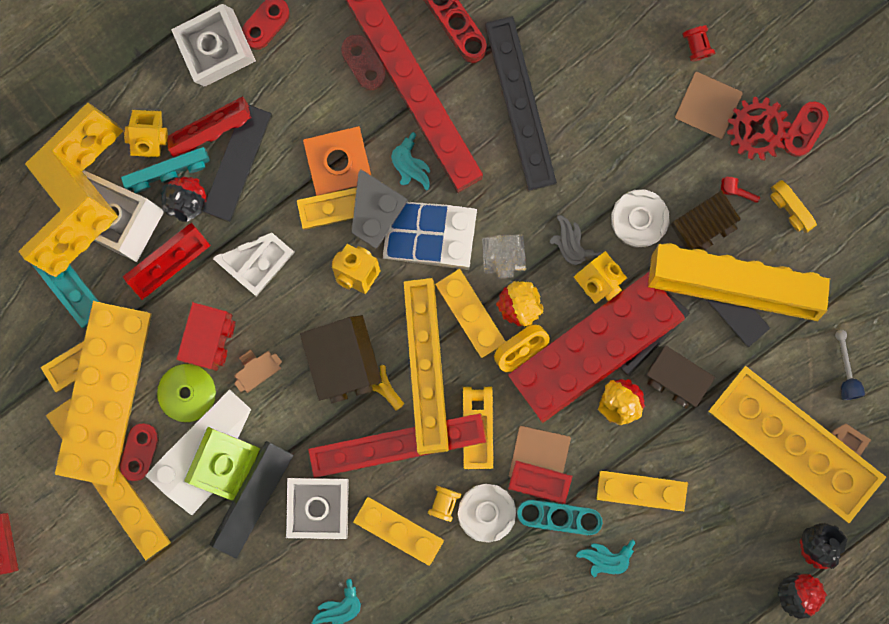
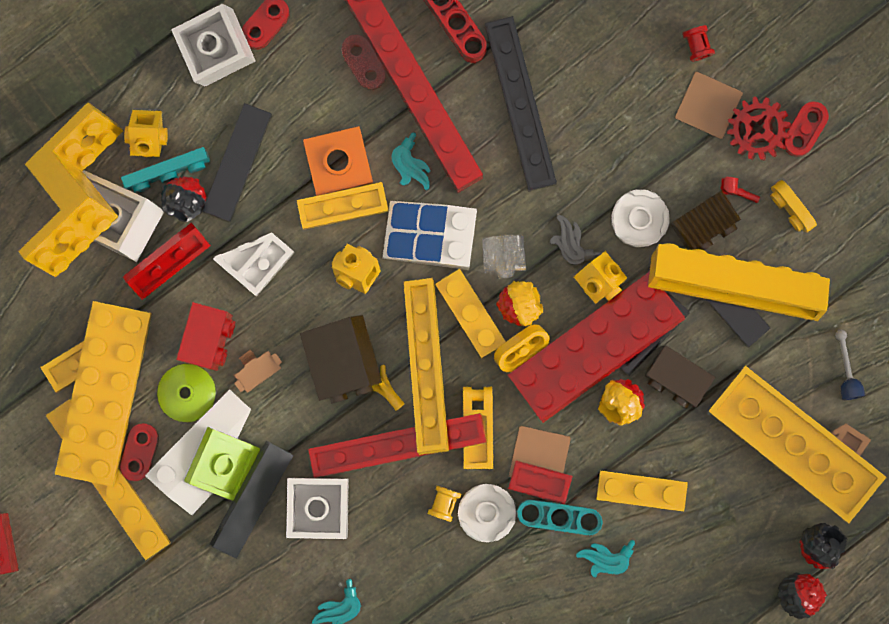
teal plate [32,264,99,329] -> none
red plate [167,96,251,158] -> none
dark grey wing [352,169,408,250] -> none
yellow plate [353,497,444,566] -> none

